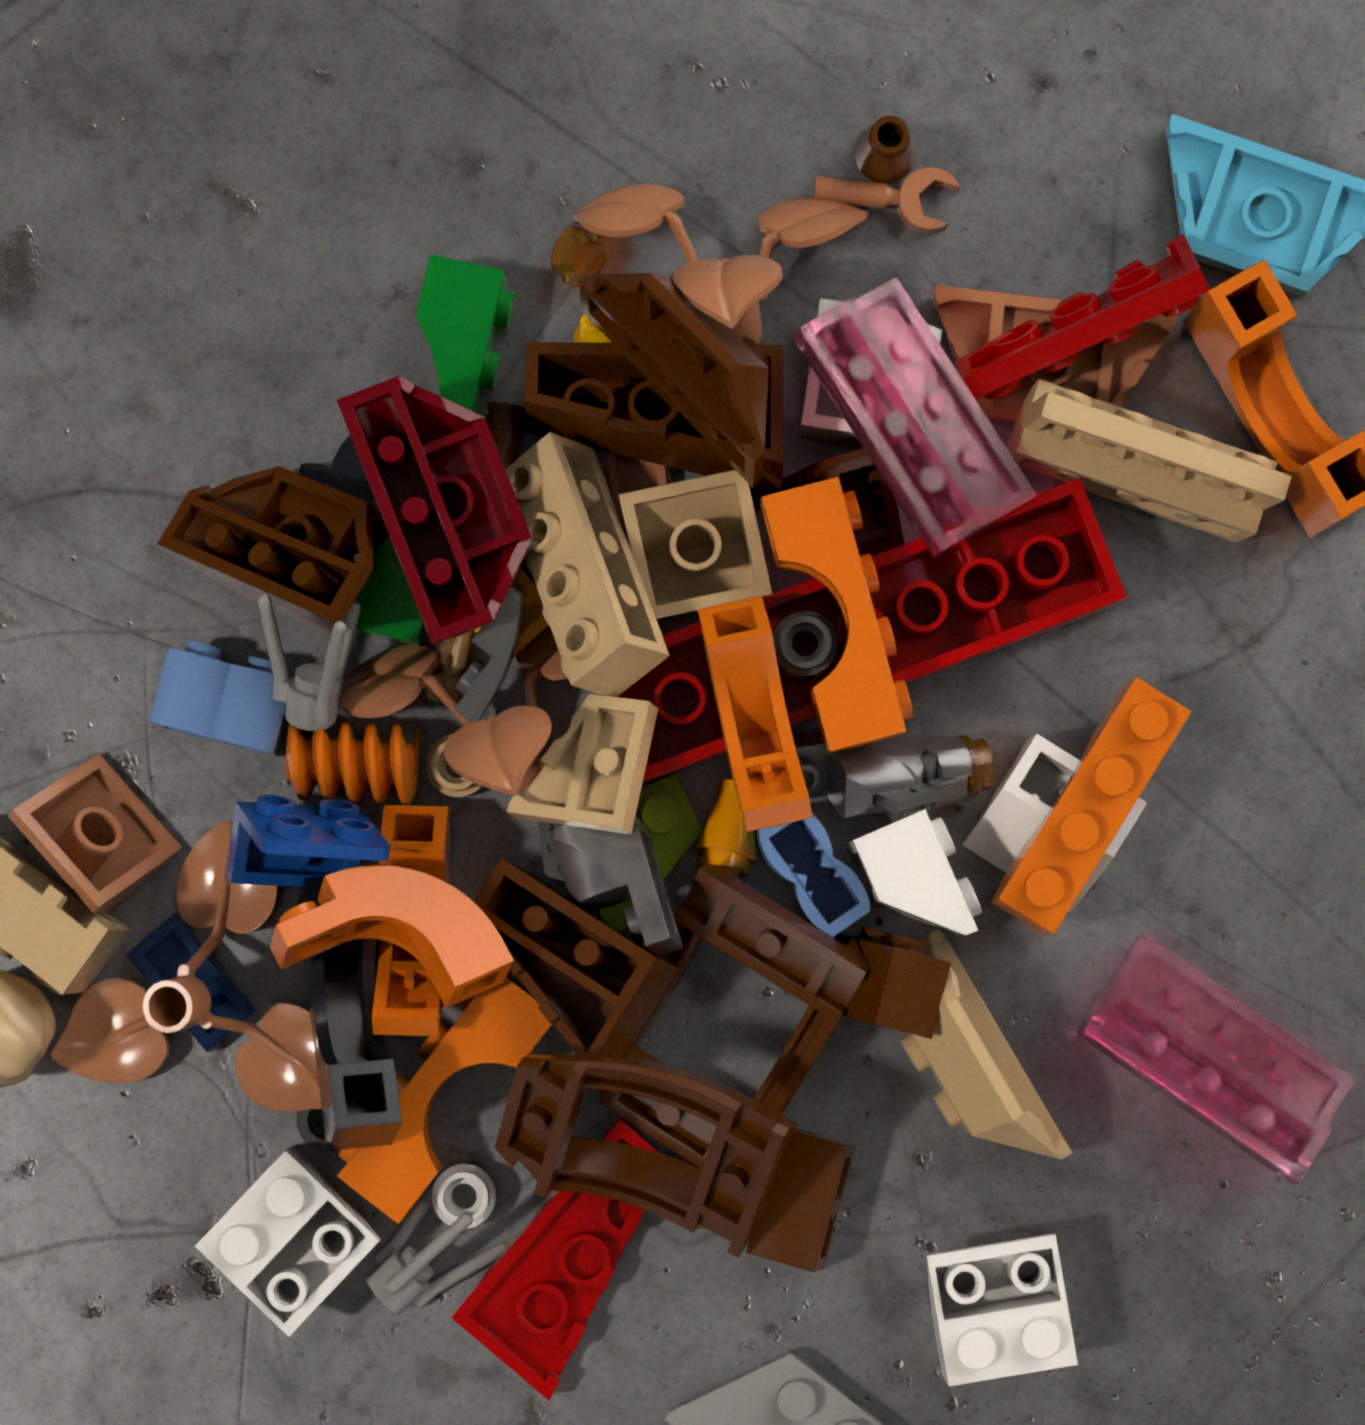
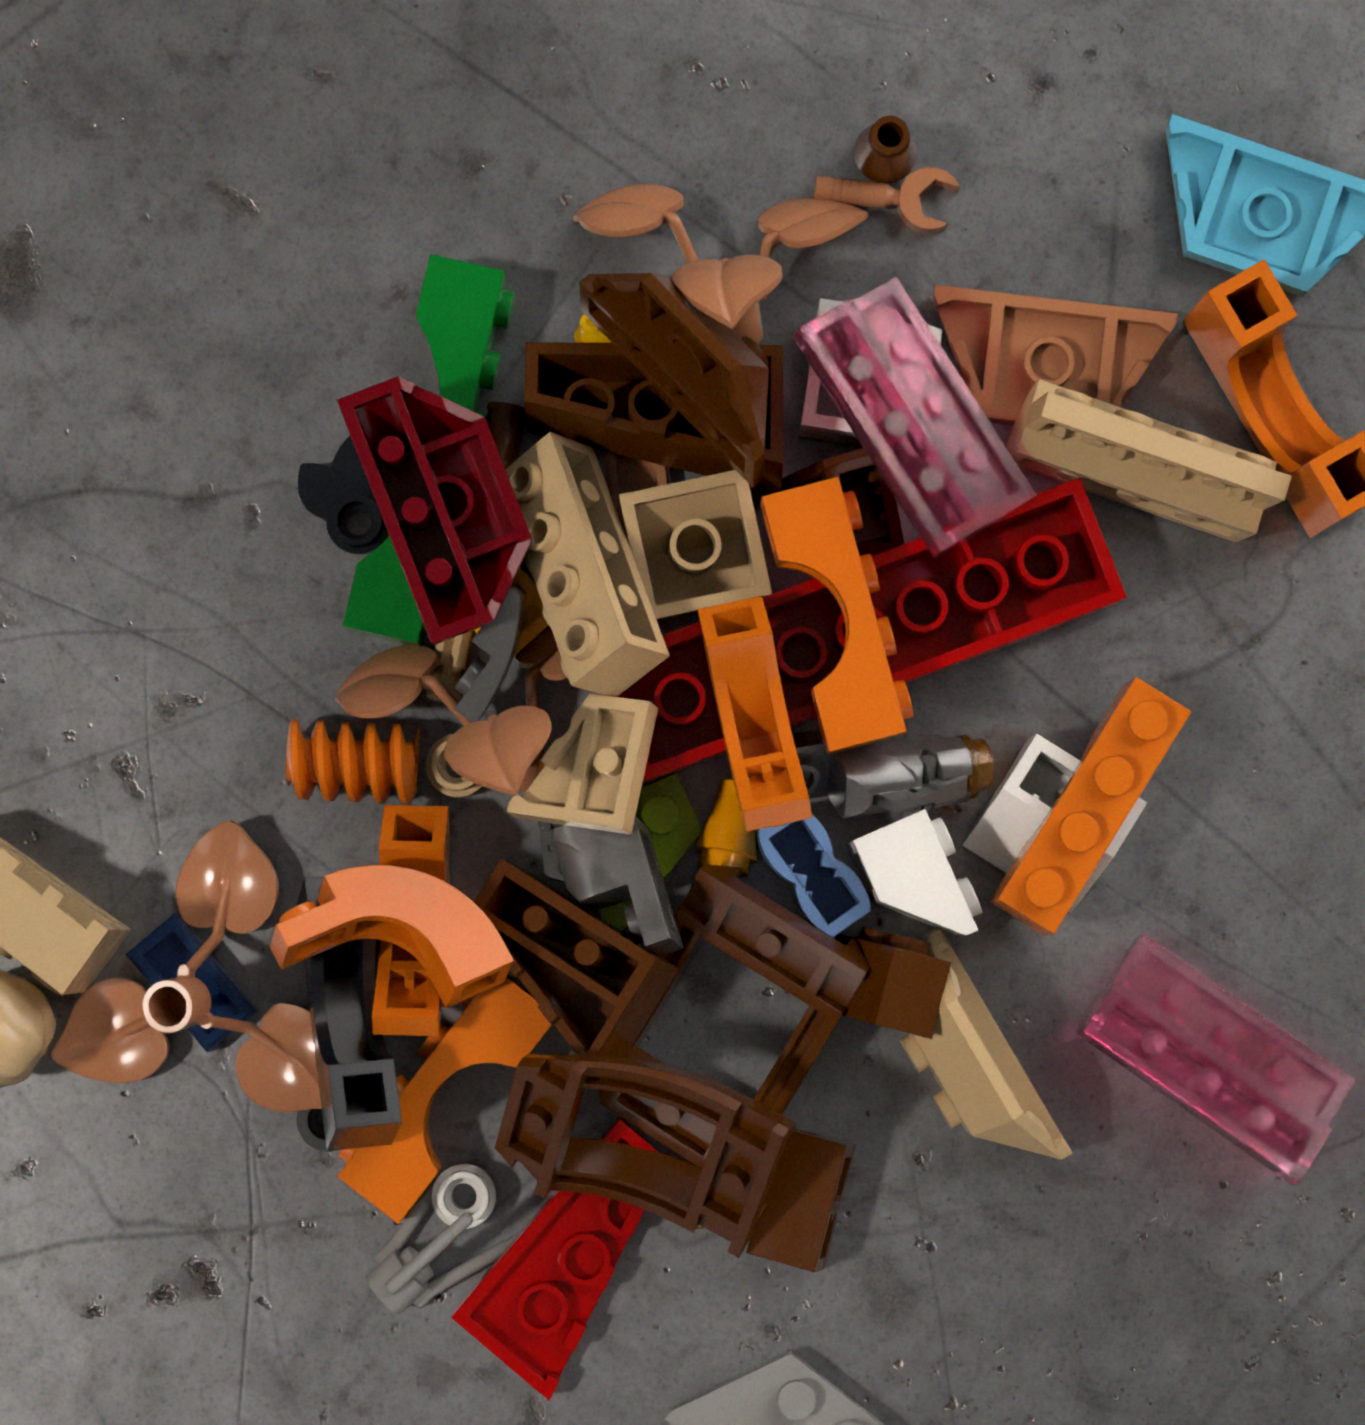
nougat slope [8,753,183,914] -> none
medium blue brick [149,640,287,757] -> none
reddish brown wedge [157,466,374,635] -> none
white slope [195,1145,381,1337] -> none
blue bracket [226,795,391,887] -> none
light grey plant [258,594,361,731] -> none
clear orange plate [551,225,607,288] -> none
dark grey plate [773,611,838,677] -> none
white slope [926,1233,1078,1387] -> none
red wing [956,234,1210,402] -> none

